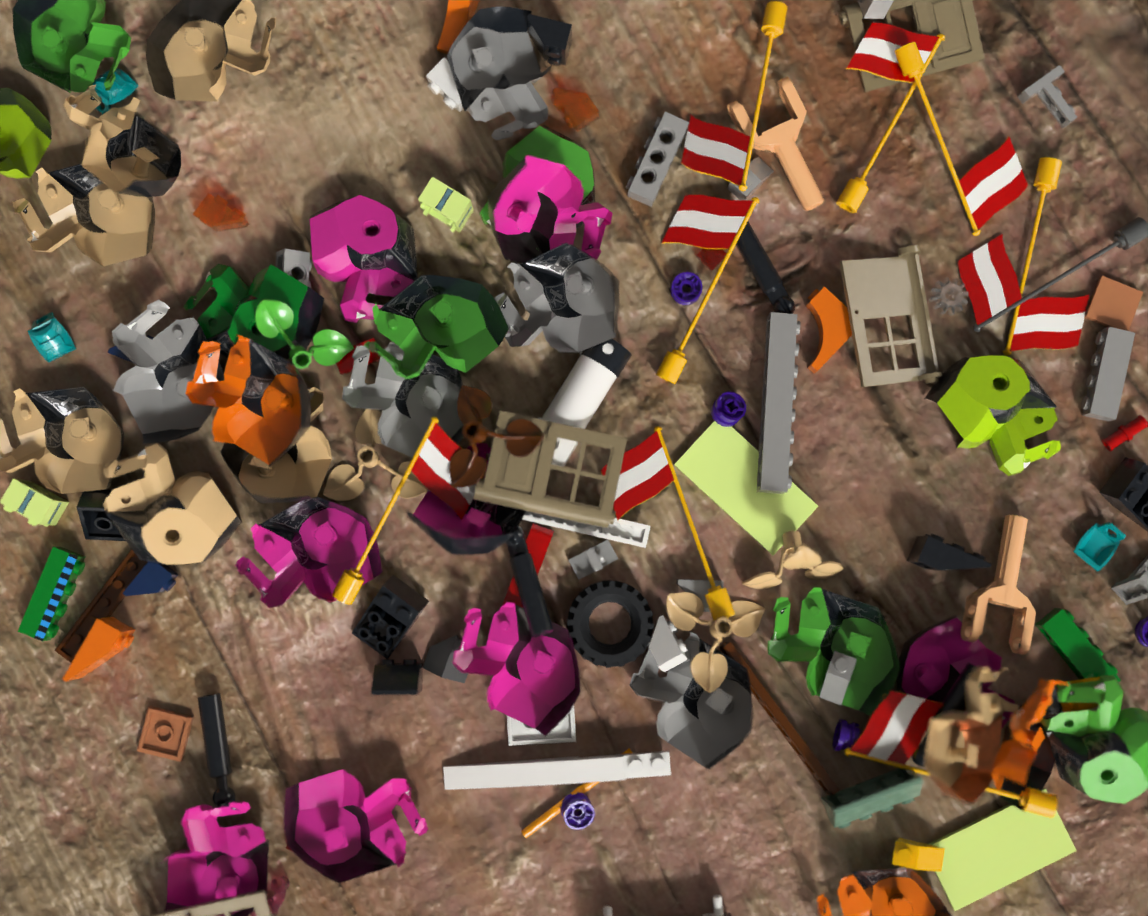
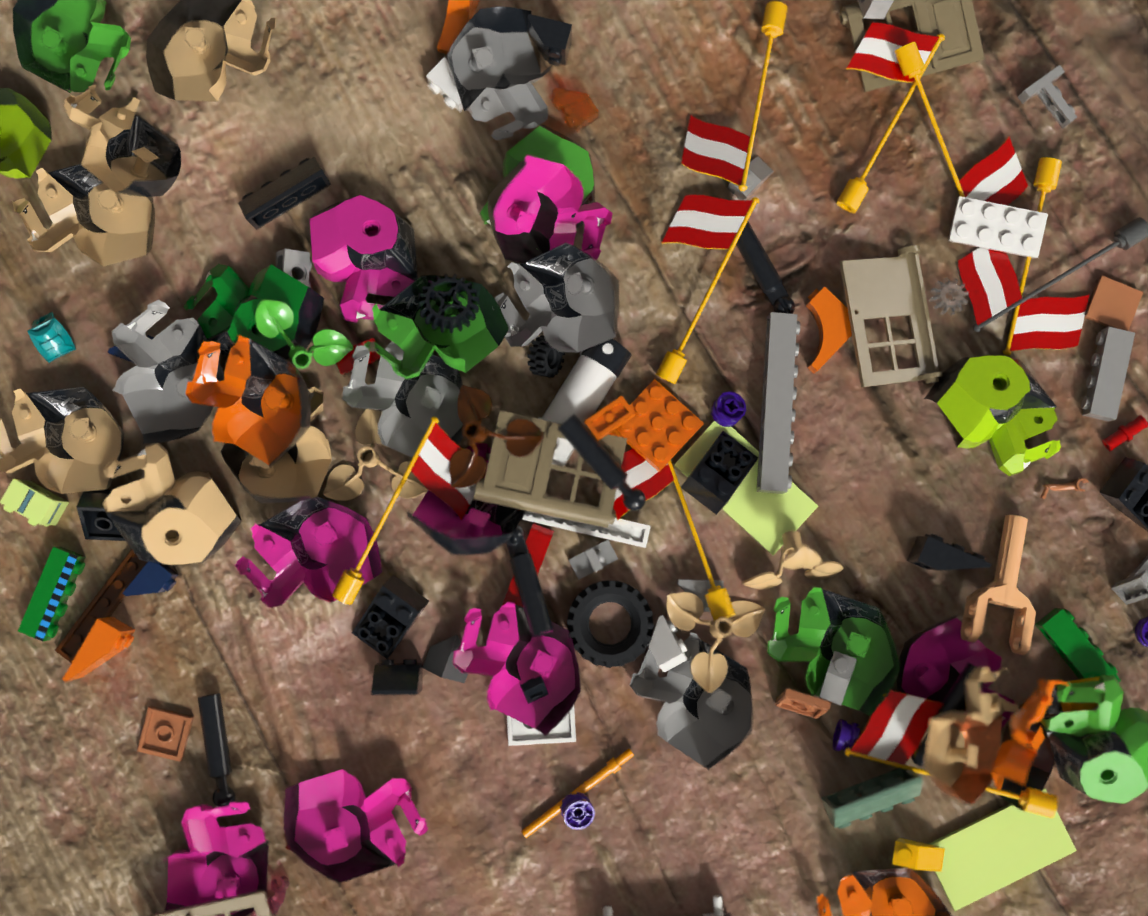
teal piece [93,68,139,114] -> none
clear orange slope [193,193,249,232] -> none
yellowish green container [418,177,474,233] -> none
white slope [443,751,671,790] -> none
light grey brick [626,112,689,207] -> none
dark purple wheel [670,272,703,306] -> none
clear red plate [696,248,726,272] -> none
reddish brown tile [719,642,840,795] -> none
light nougat piece [727,77,824,211] -> none
teal piece [1073,522,1126,572] -> none
none -> black slope [238,157,332,230]
none -> black gear [418,273,479,334]
none -> black plate [520,676,548,704]
none -> black tyre [527,335,565,378]
none -> black piece [558,414,645,511]
none -> orange panel [584,395,635,441]
none -> orange plate [614,379,704,472]
none -> black slope [681,431,758,515]
none -> nougat tile [775,688,831,719]
none -> white plate [948,196,1048,258]
none -> nougat piece [1041,478,1089,499]

